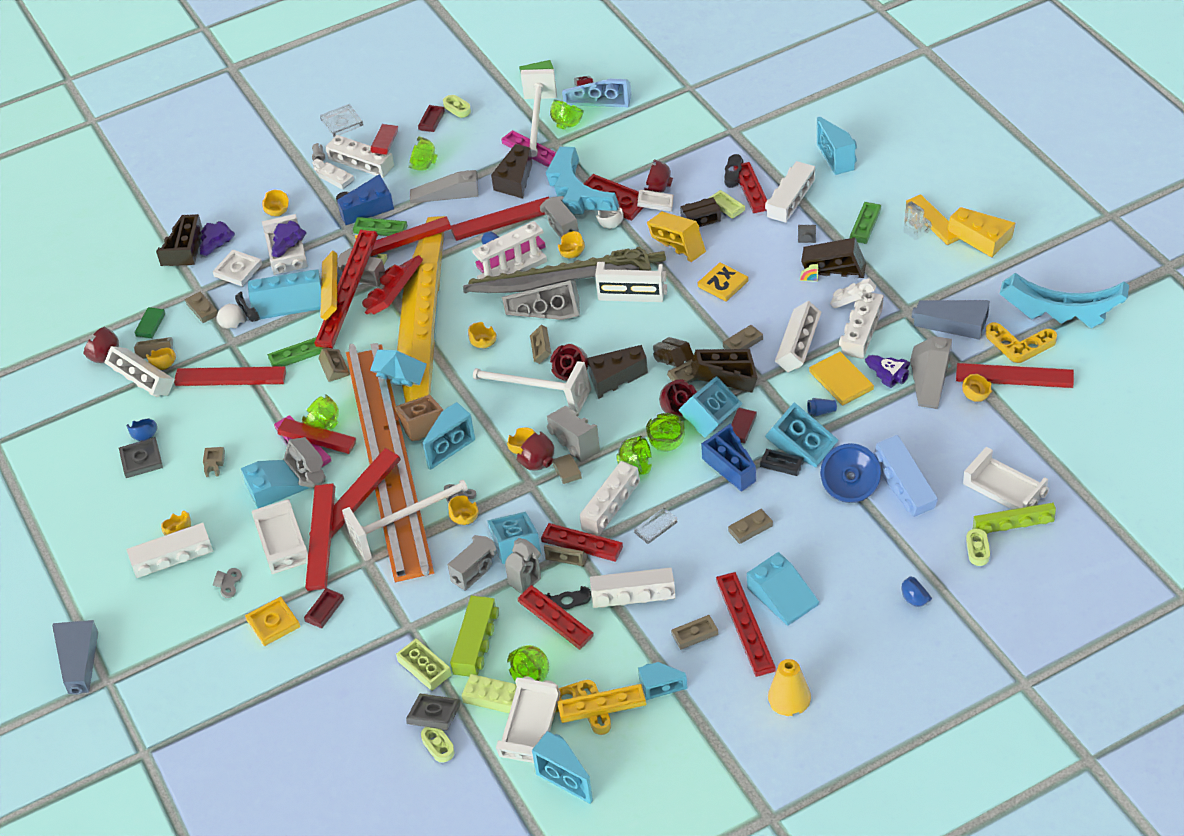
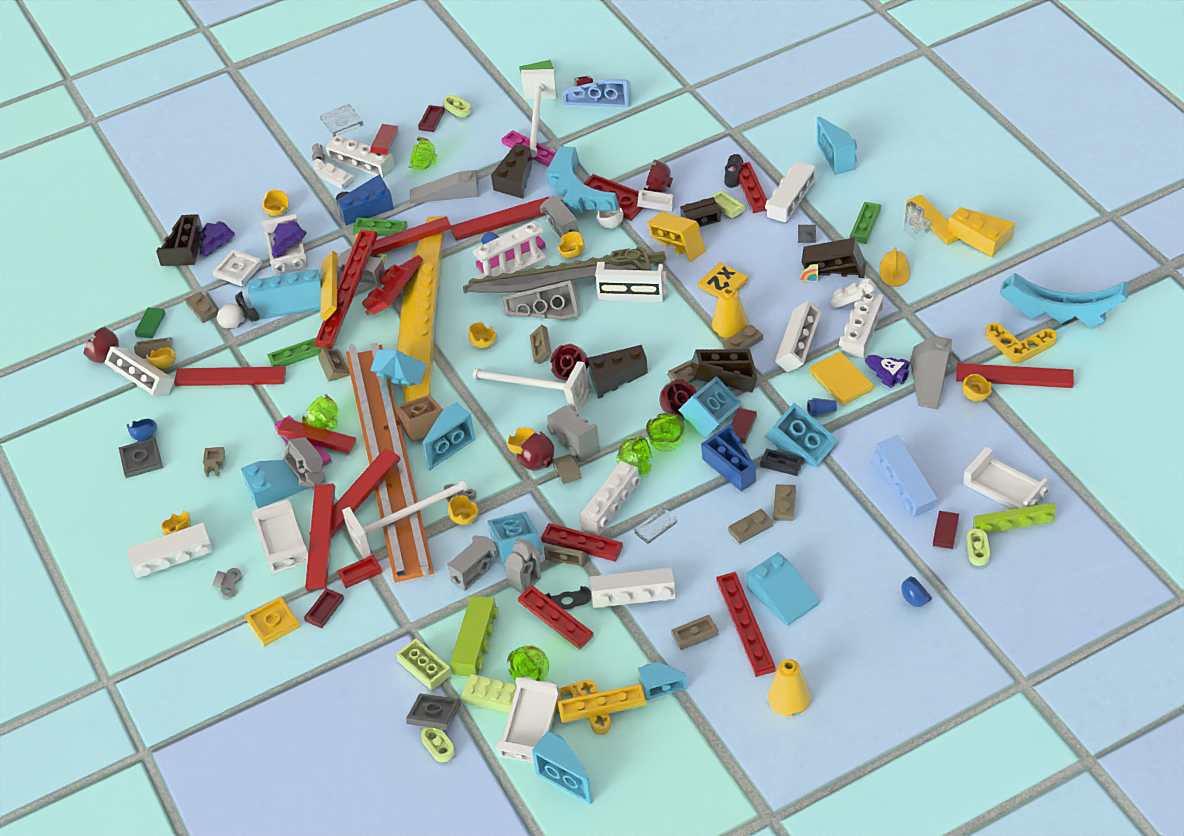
sand blue slope [52,620,98,695] -> none
clear neon green cylinder [550,100,584,130] -> none
dark brown brick [653,337,693,367] -> none
blue dish [820,443,881,503] -> none
sand blue slope [911,300,990,340] -> none
none -> red tile [337,555,383,588]
none -> yellow cone [712,287,749,338]
none -> dark tan plate [773,484,796,521]
none -> yellow piece [880,247,909,287]
none -> dark red tile [933,511,959,549]

